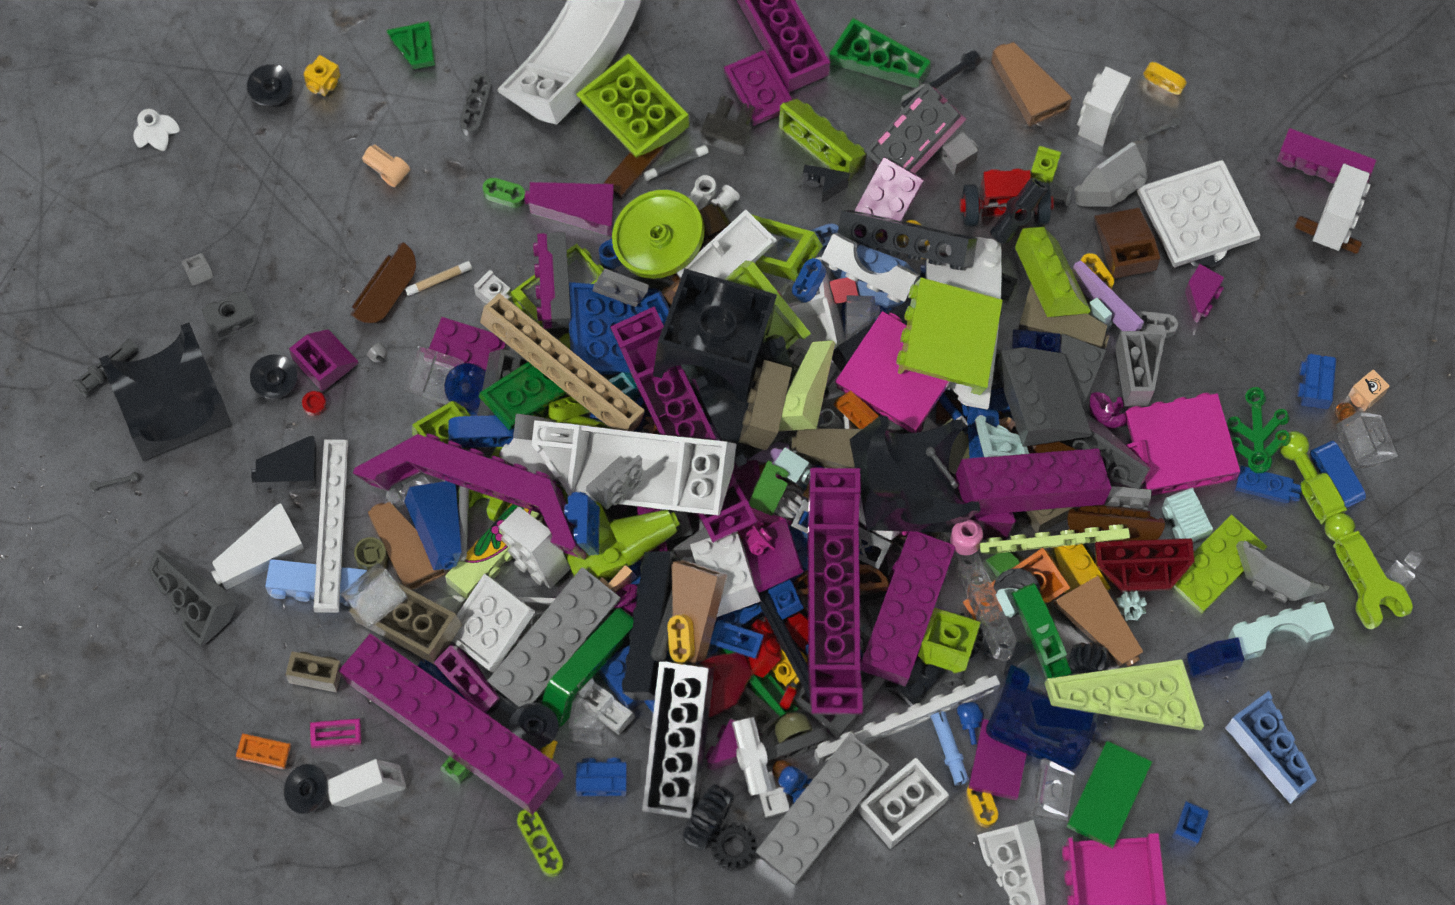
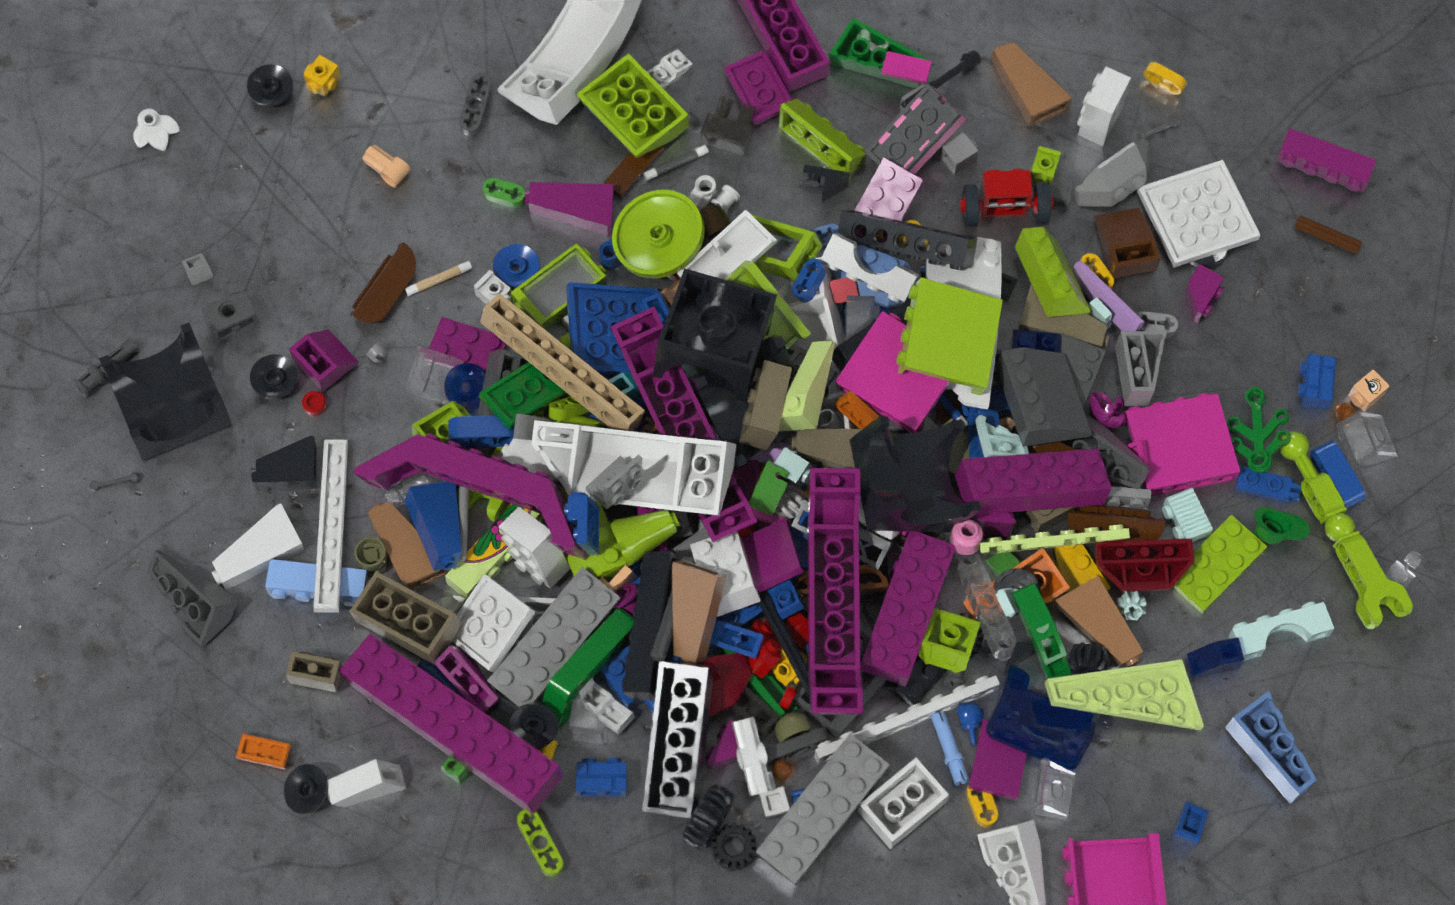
dark pink tile [310,719,362,749] -> none
clear slope [340,562,408,629] -> none
green wing [387,21,436,69] -> none
piece [533,232,571,329] -> none
light grey plate [592,269,649,307] -> none
yellow beam [668,614,695,663] -> none
dark pink hinge [738,514,775,555] -> none
blue piece [778,766,813,795] -> none
dark grey hinge [926,447,959,488] -> none
black piece [990,178,1048,245] -> none
green tile [1067,741,1152,849] -> none
light grey wedge [1236,541,1330,603] -> none
white brick [1312,164,1371,251] -> none
none -> blue dish [493,244,540,287]
none -> white slope [646,49,693,89]
none -> dark pink tile [882,51,932,85]
none -> green piece [1254,507,1310,545]

